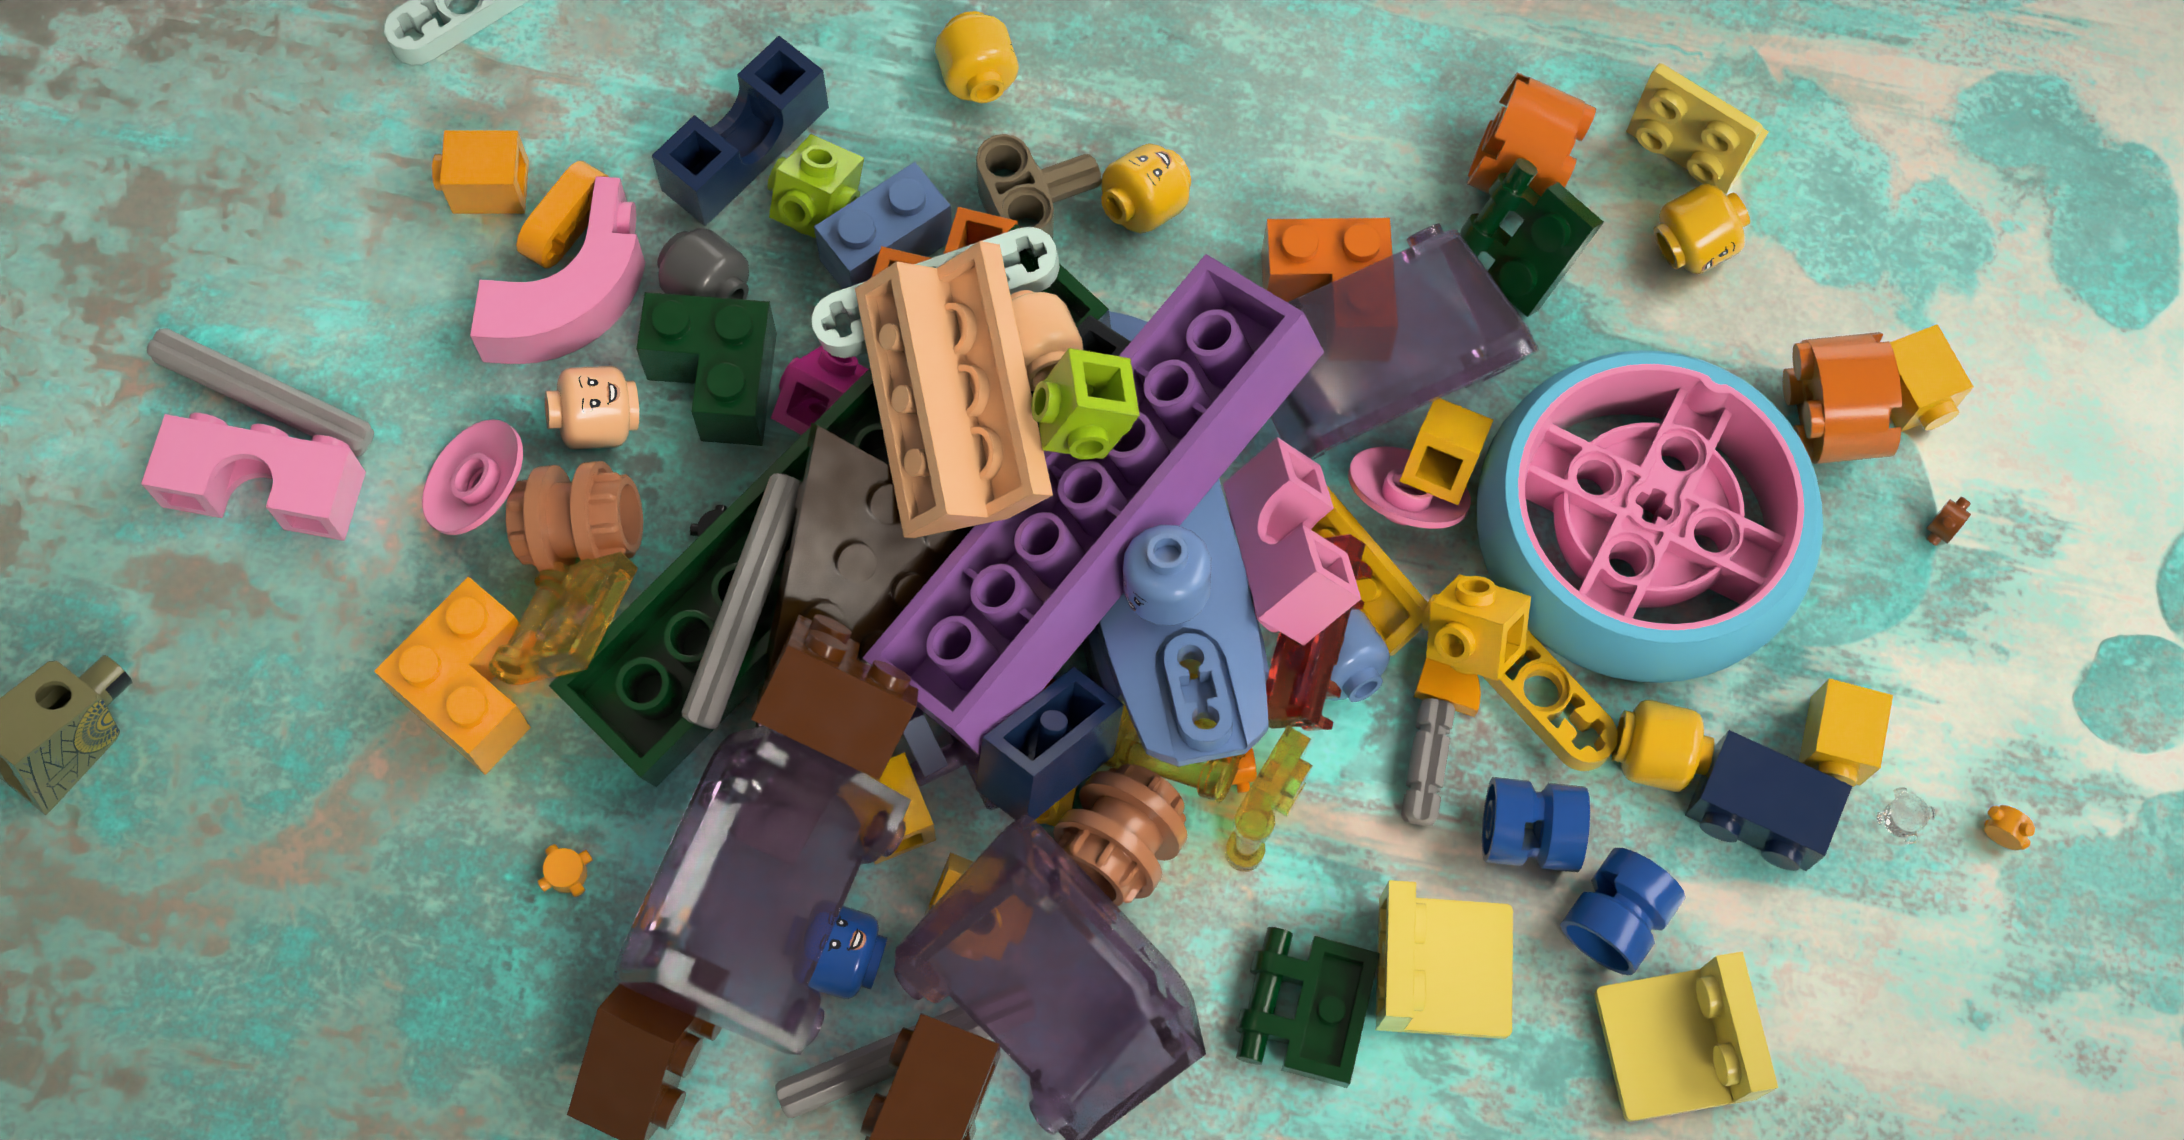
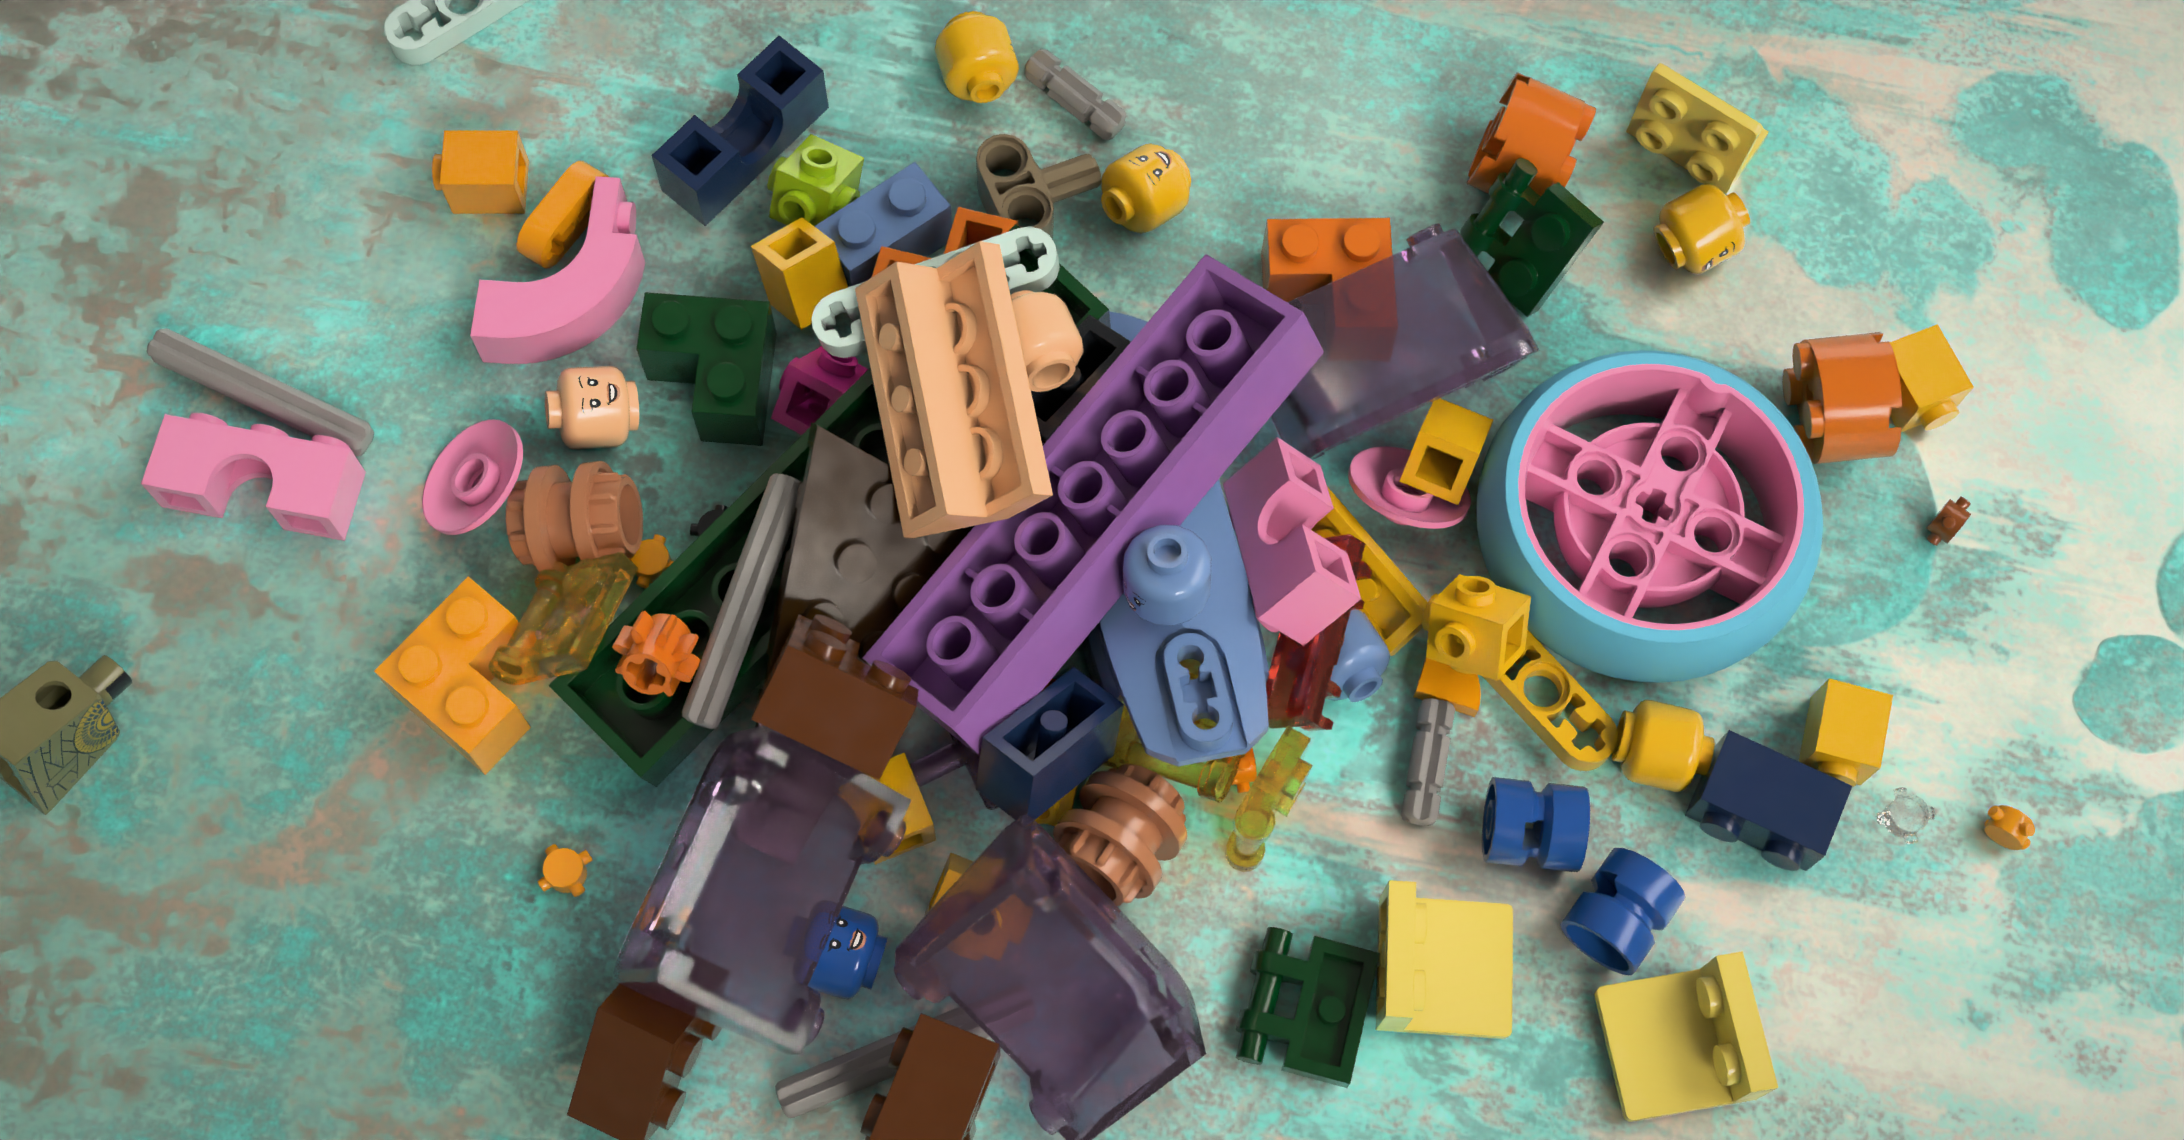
dark grey head [657,228,749,300] -> none
sand blue tile [903,707,948,777] -> none
lime brick [1031,348,1140,459] -> none
none -> orange gear [612,611,701,697]
none -> light orange piece [624,534,674,588]
none -> yellow brick [751,217,848,330]
none -> light grey axle [1025,49,1126,140]

